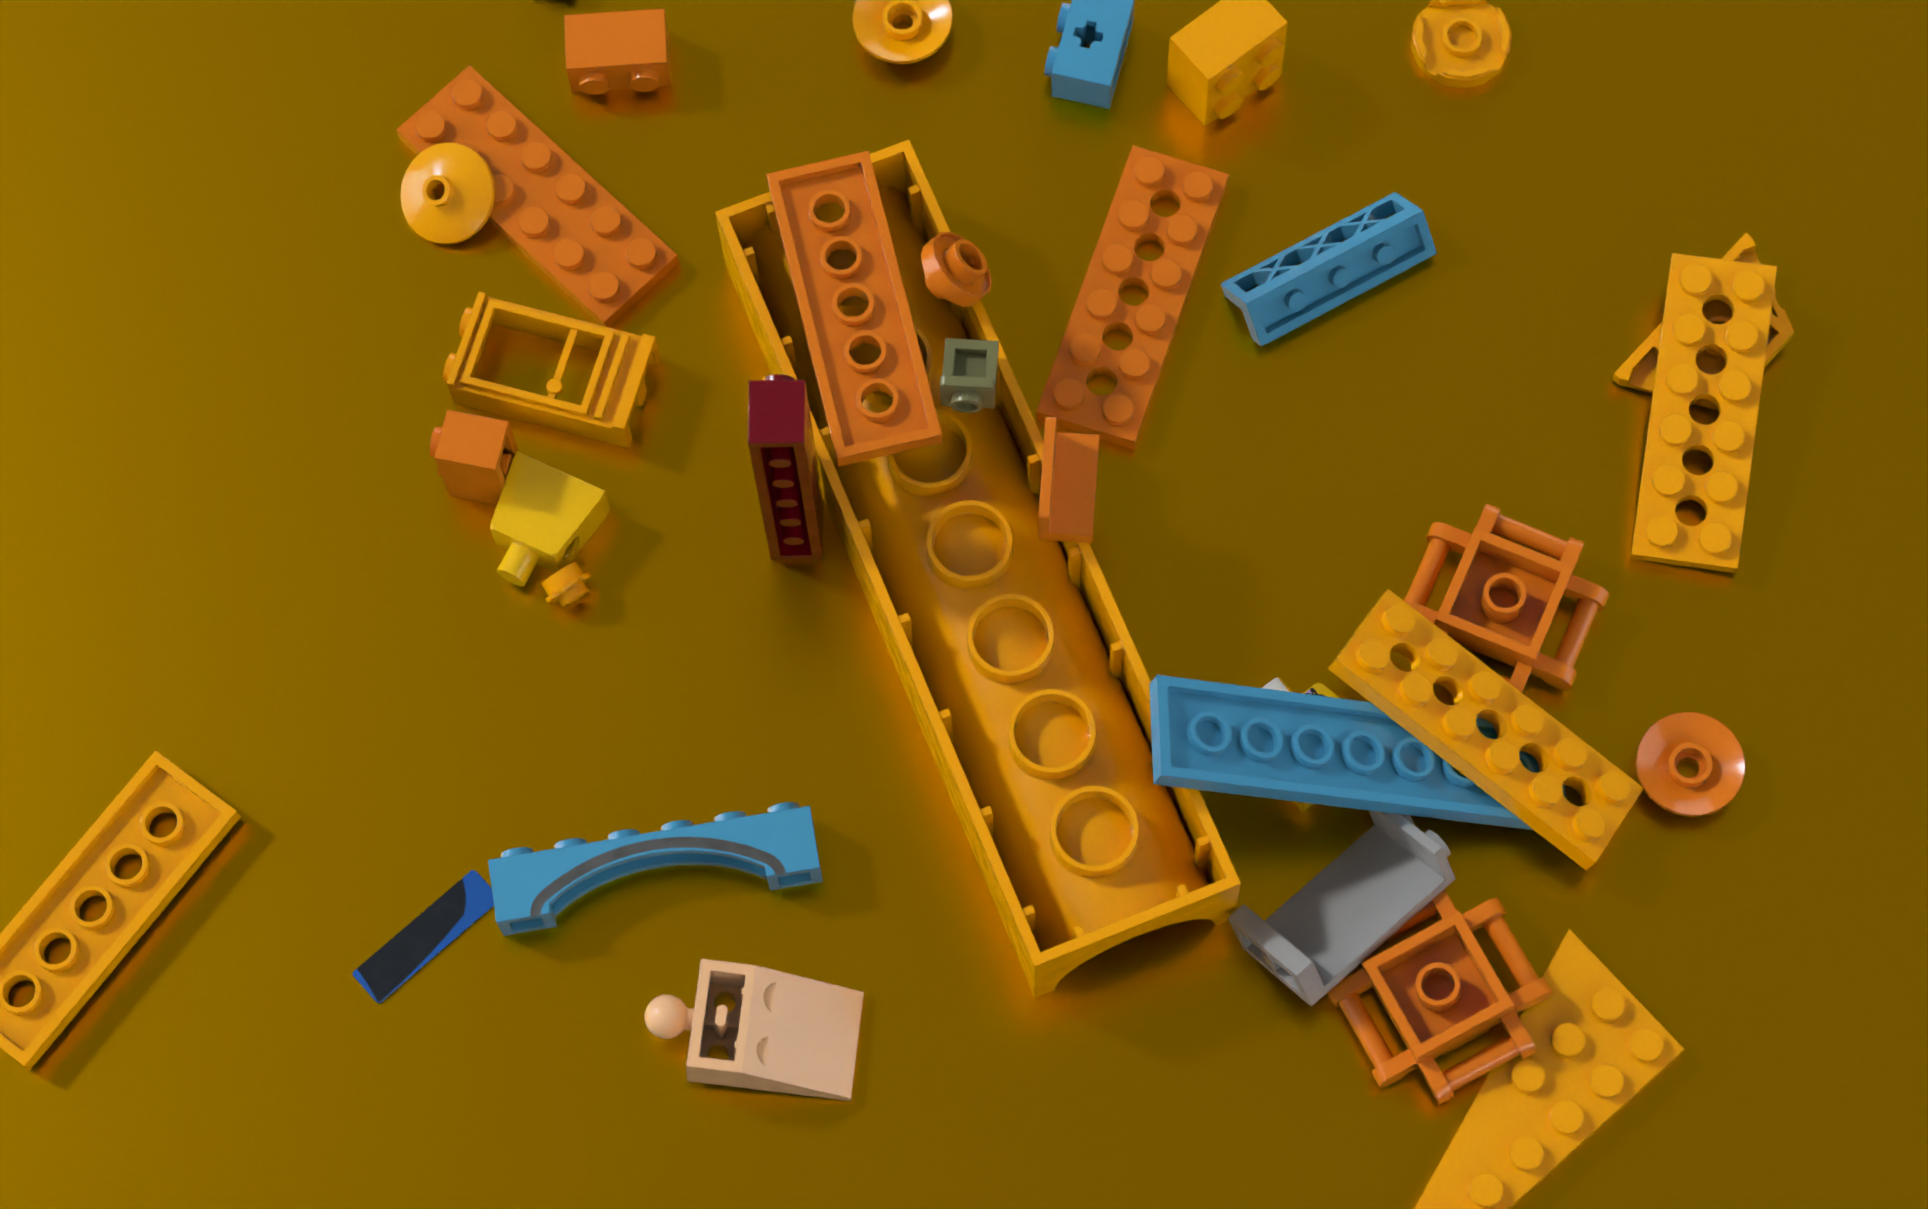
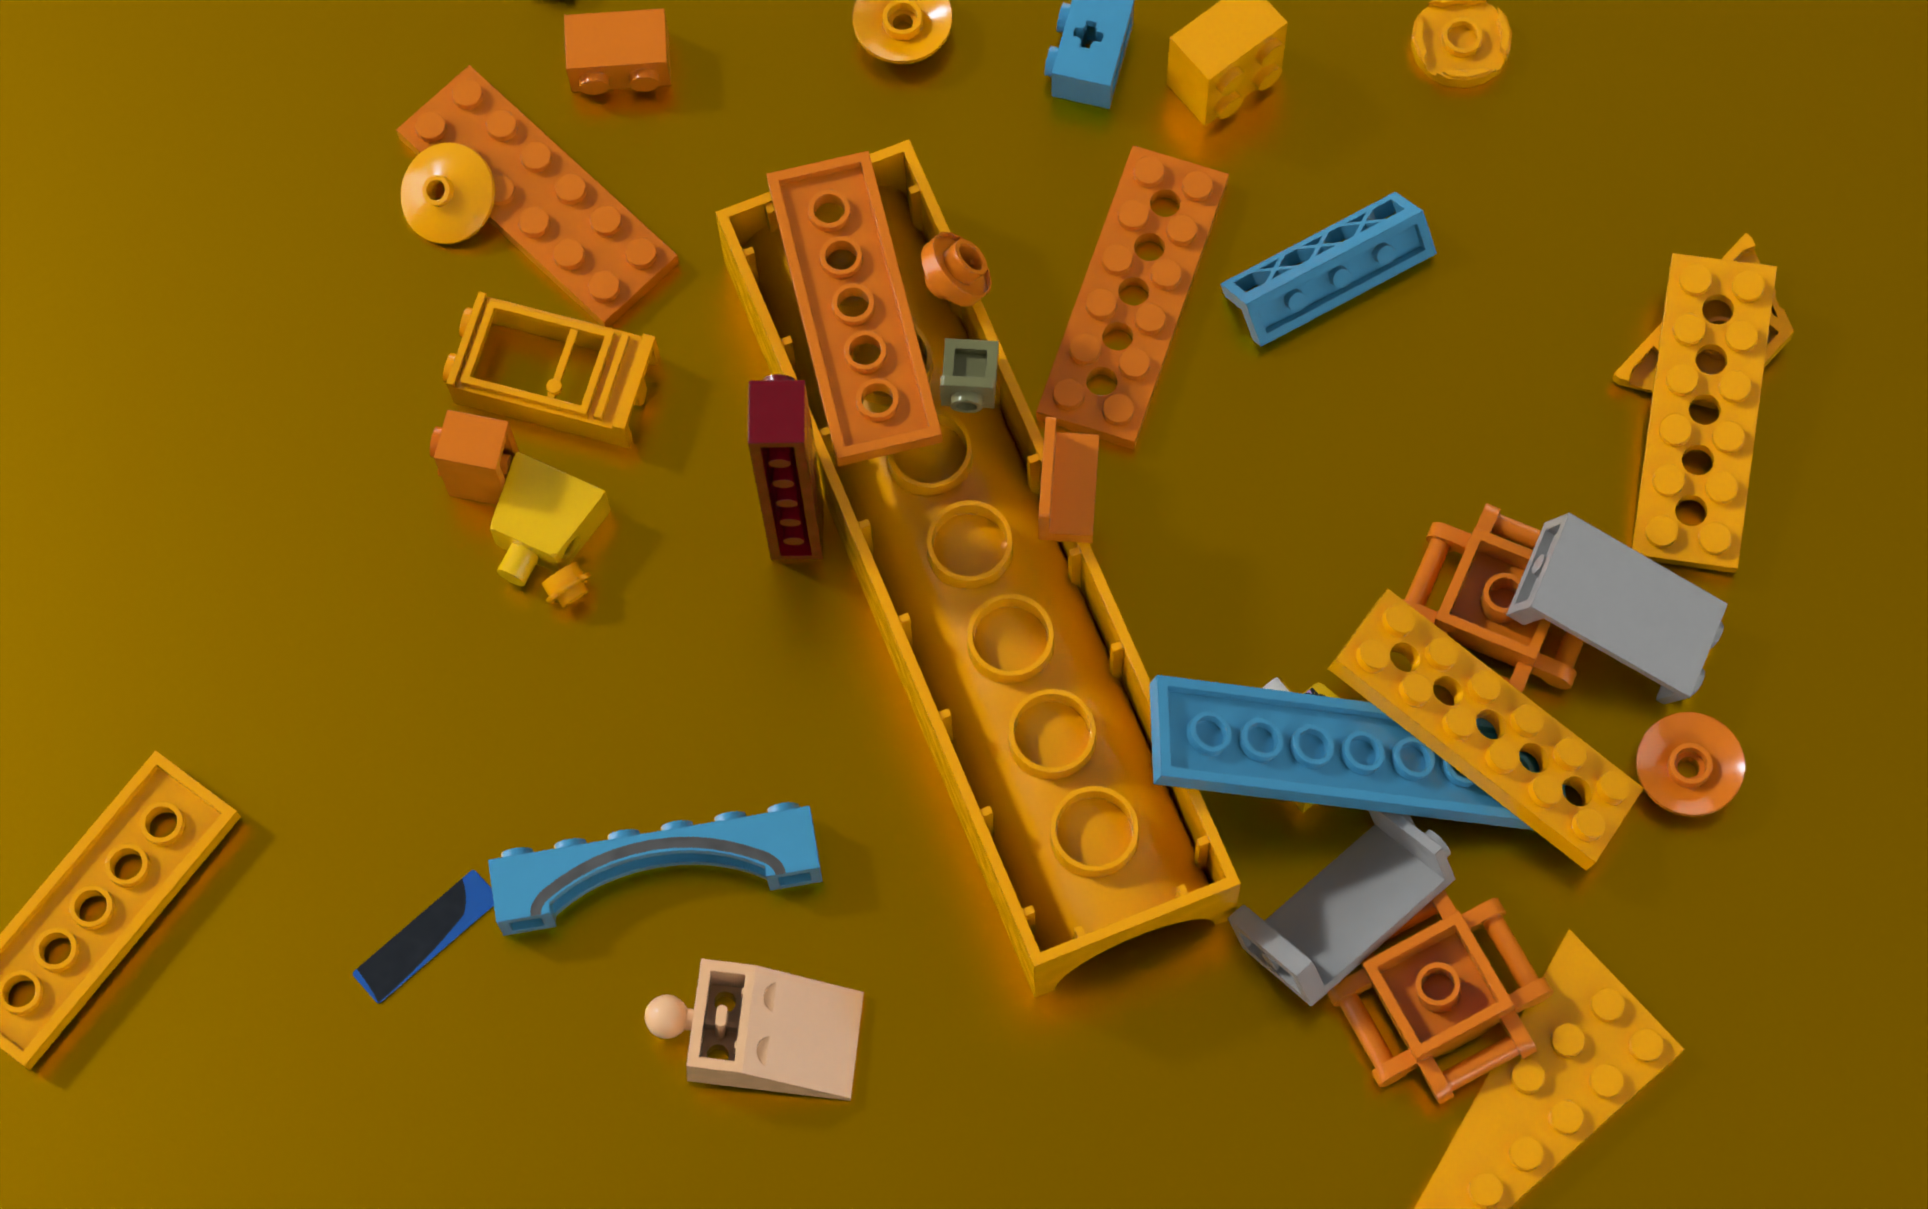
none -> light grey panel [1506,513,1728,705]

